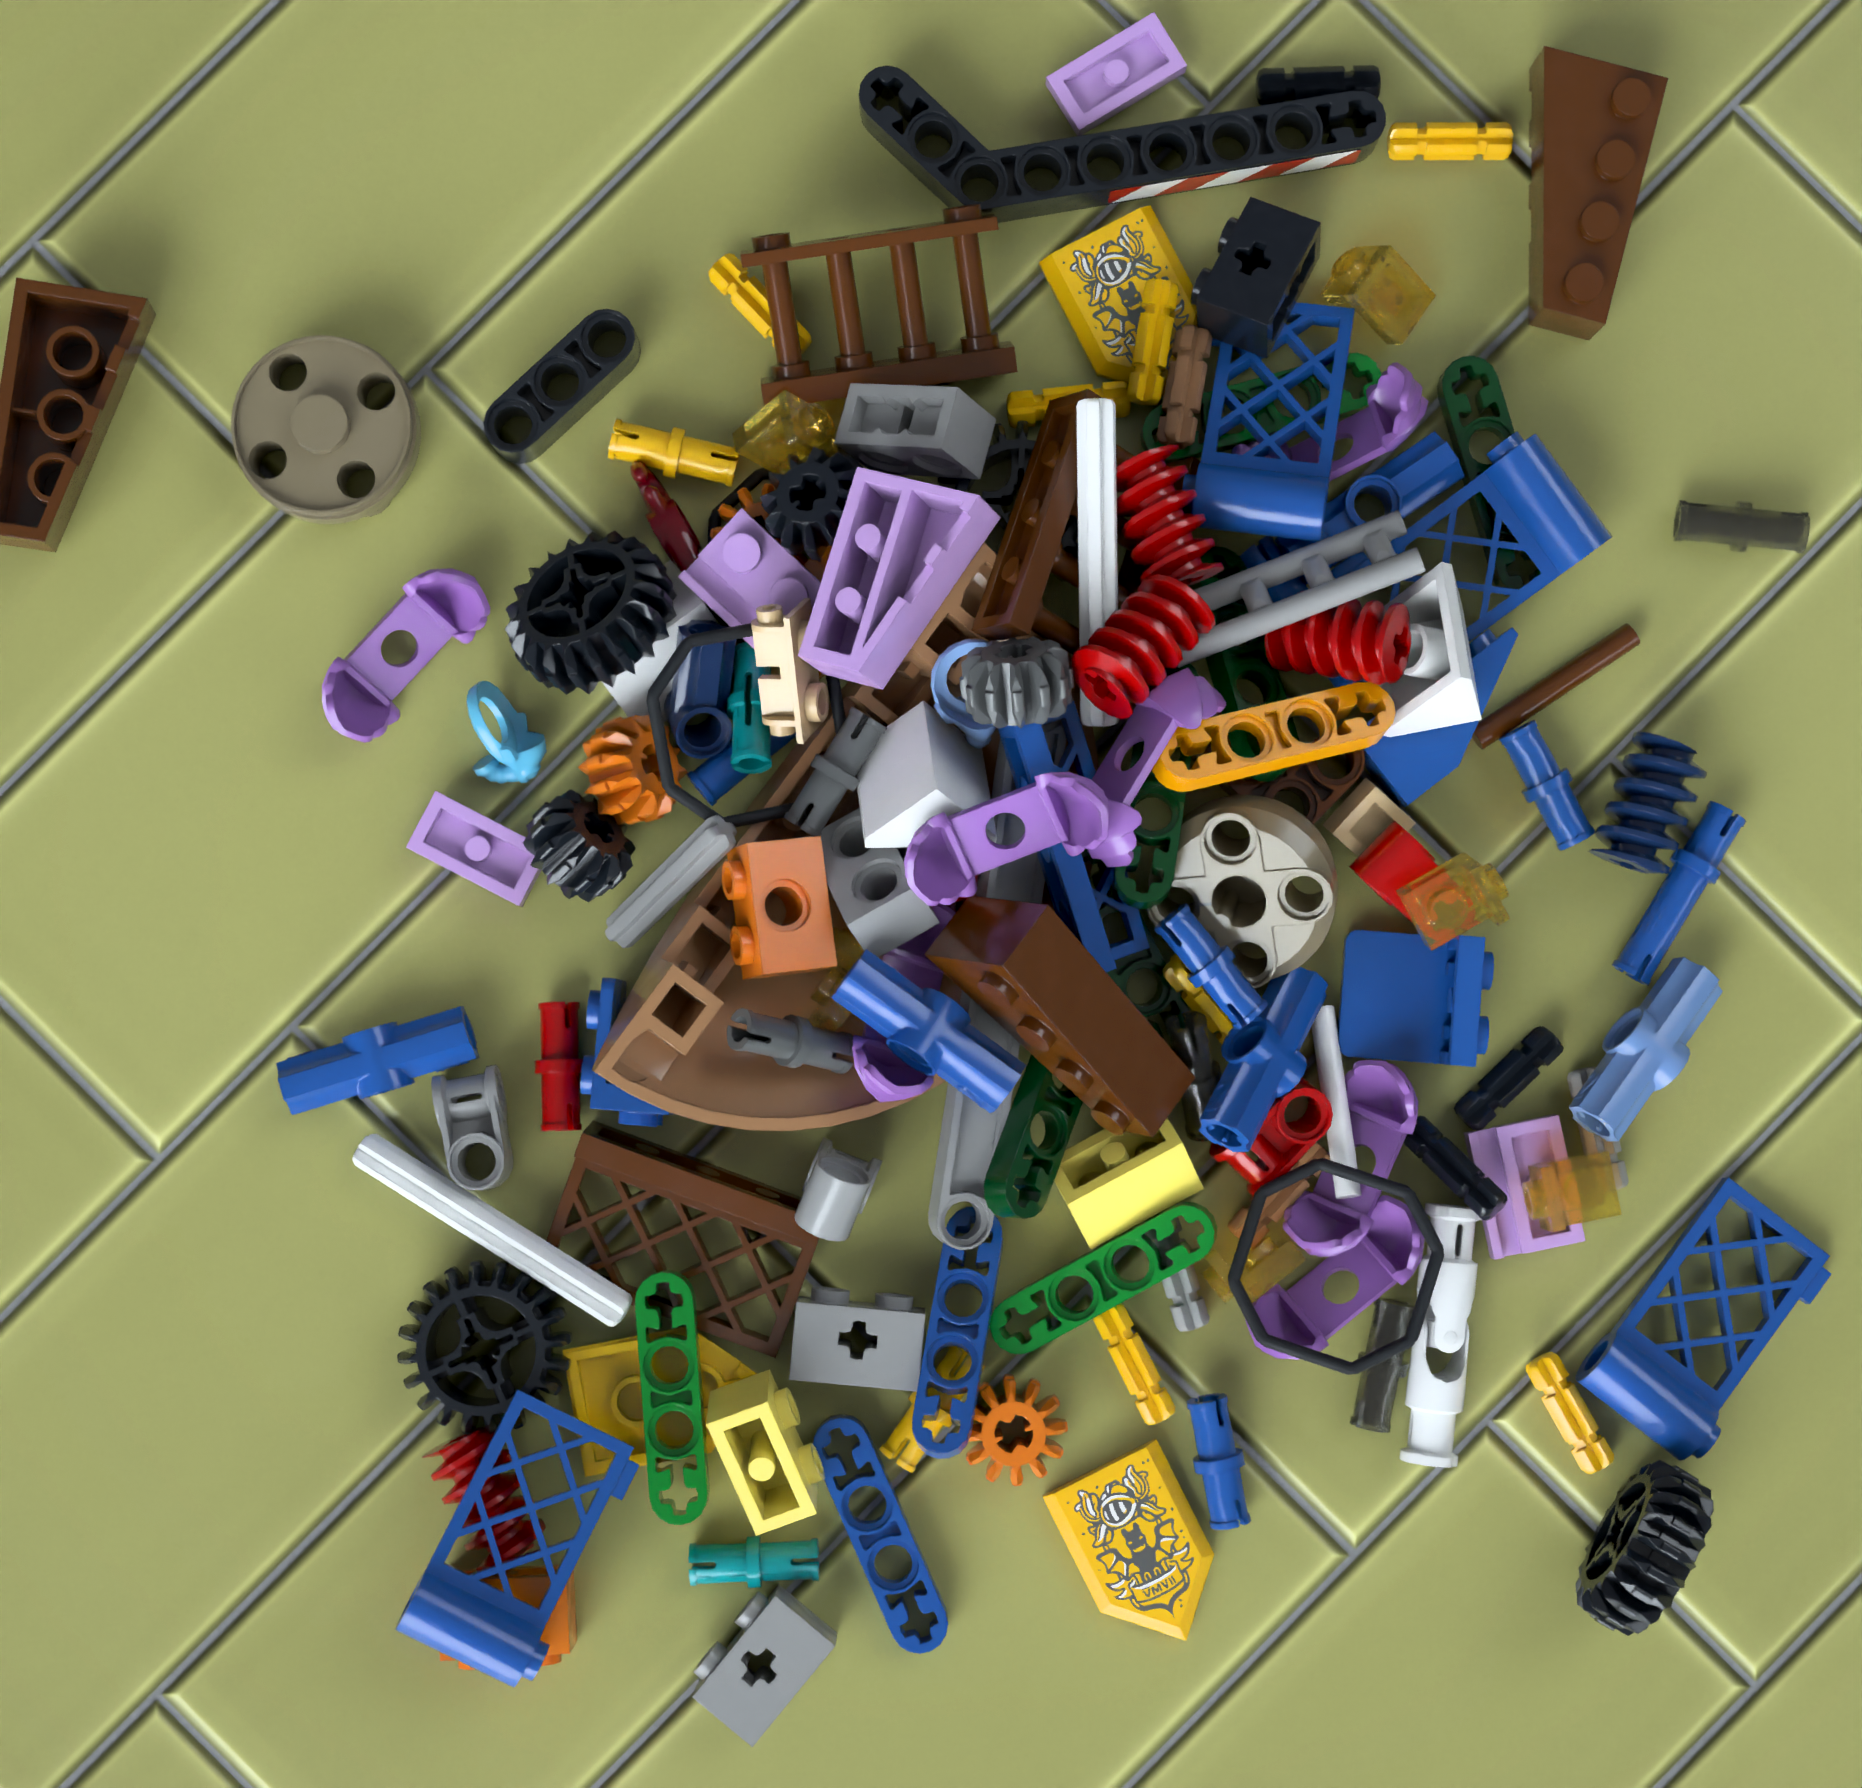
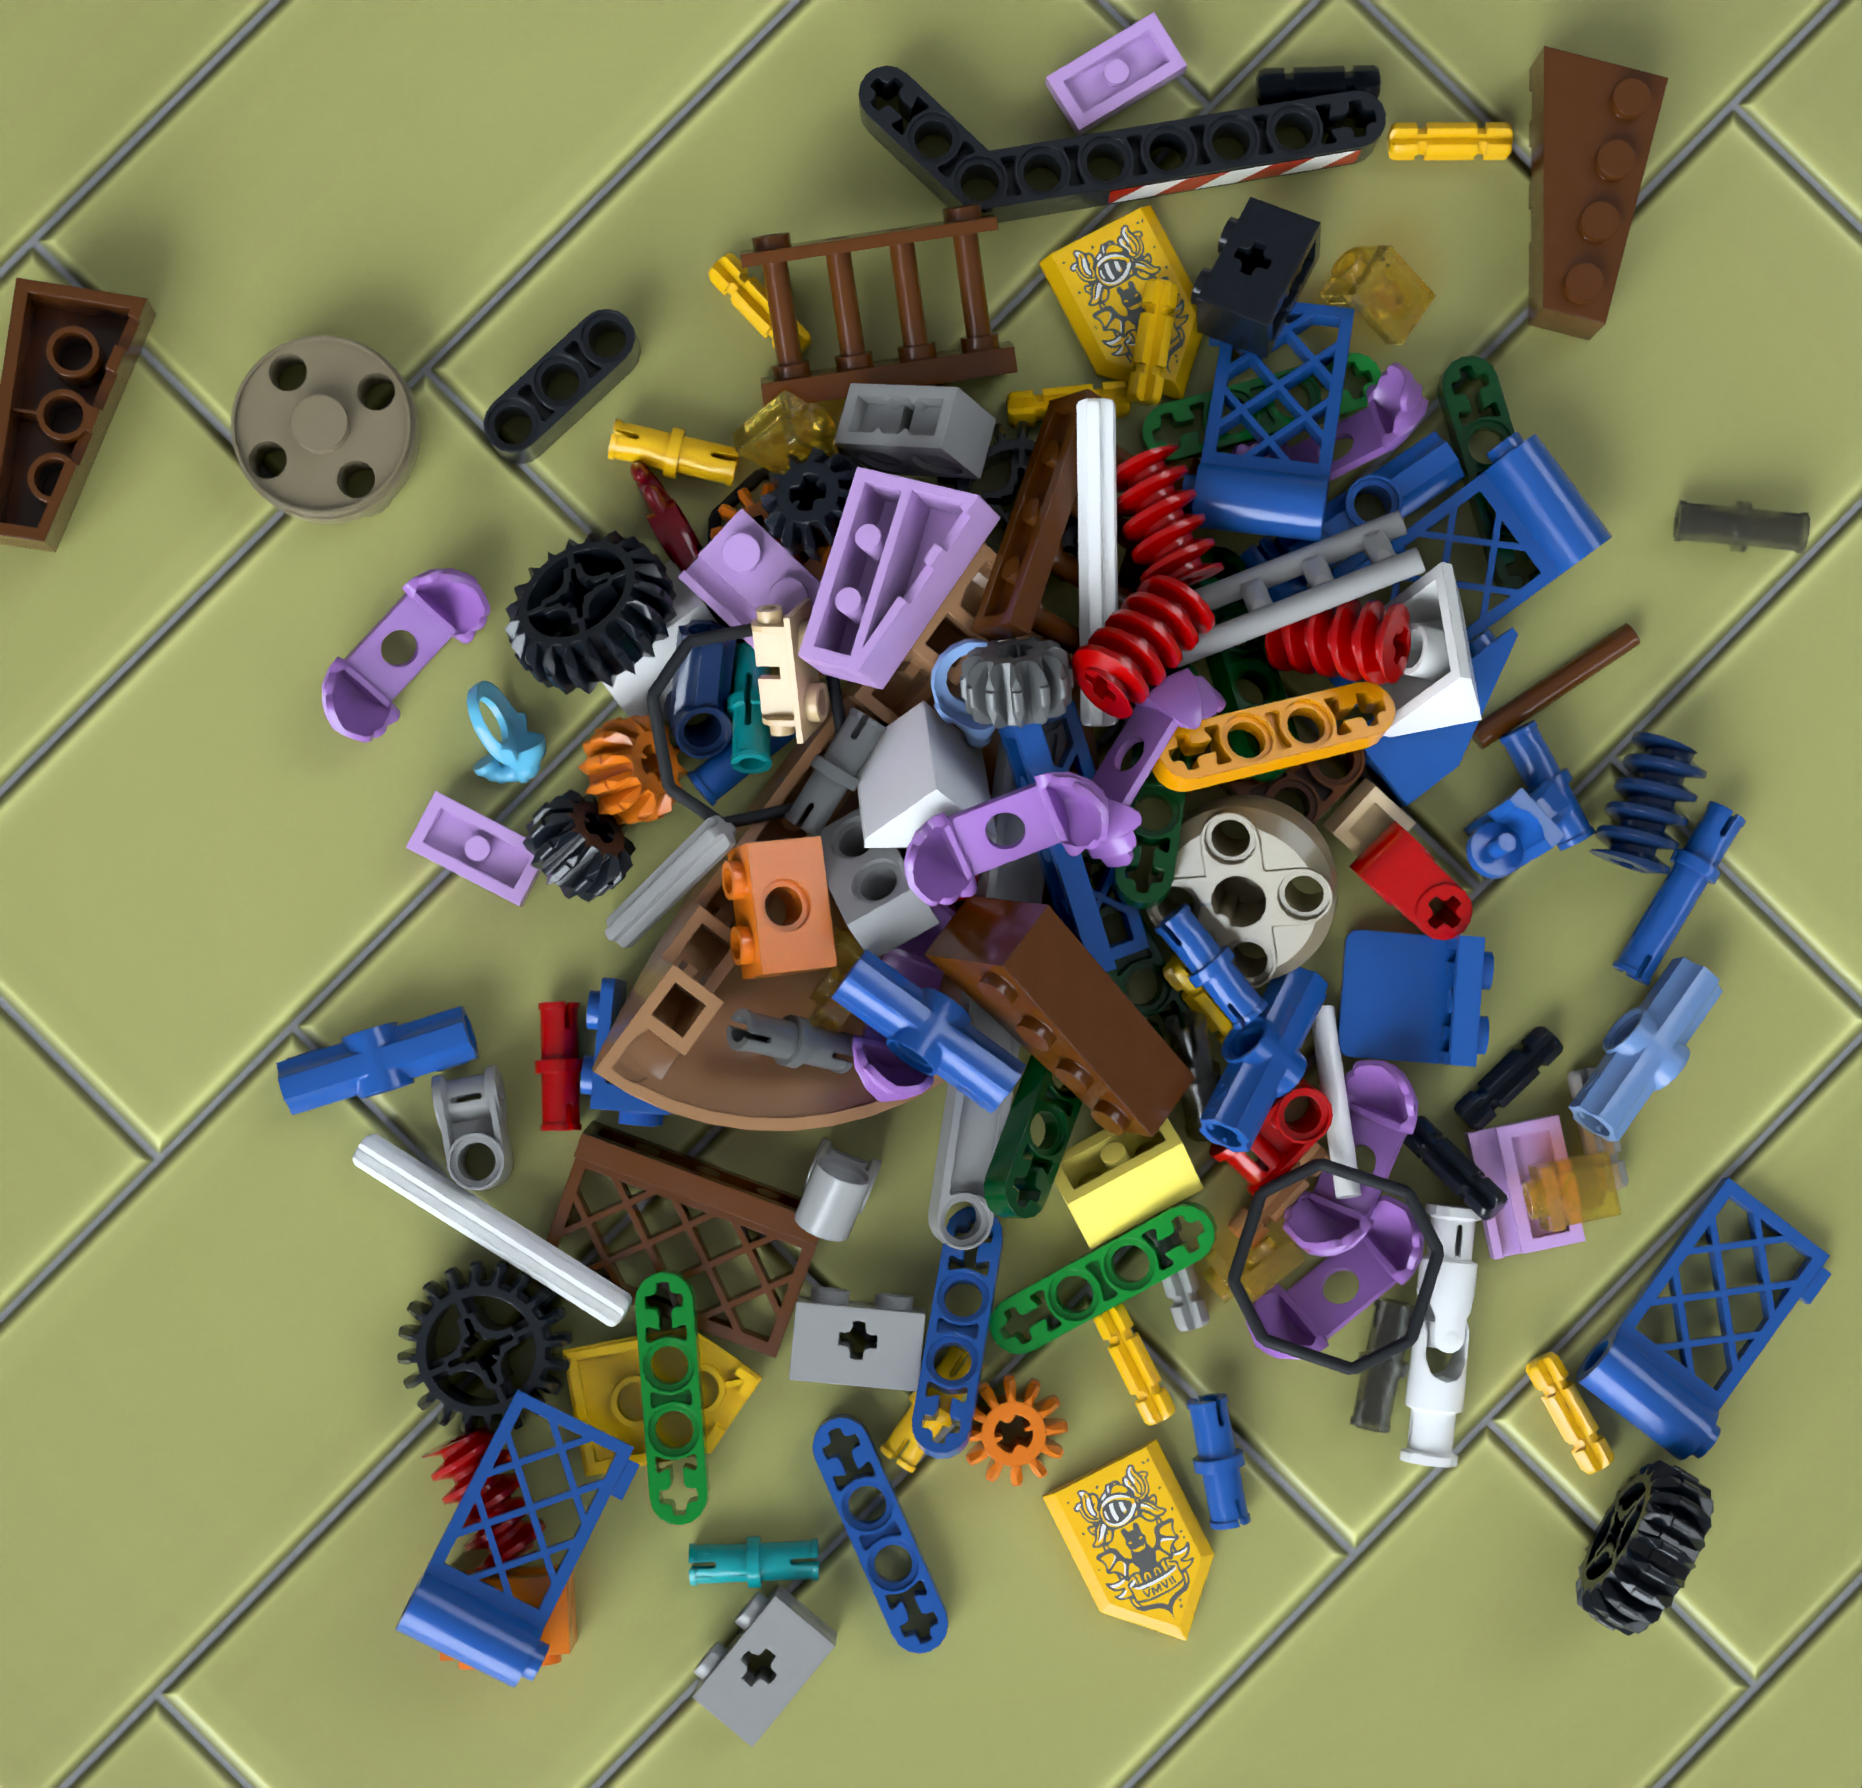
light yellow brick [706,1369,825,1536] -> none
medium nougat axle [1157,325,1212,450] -> none
clear yellow bracket [1396,852,1510,951] -> none
none -> blue hips [1463,779,1573,879]

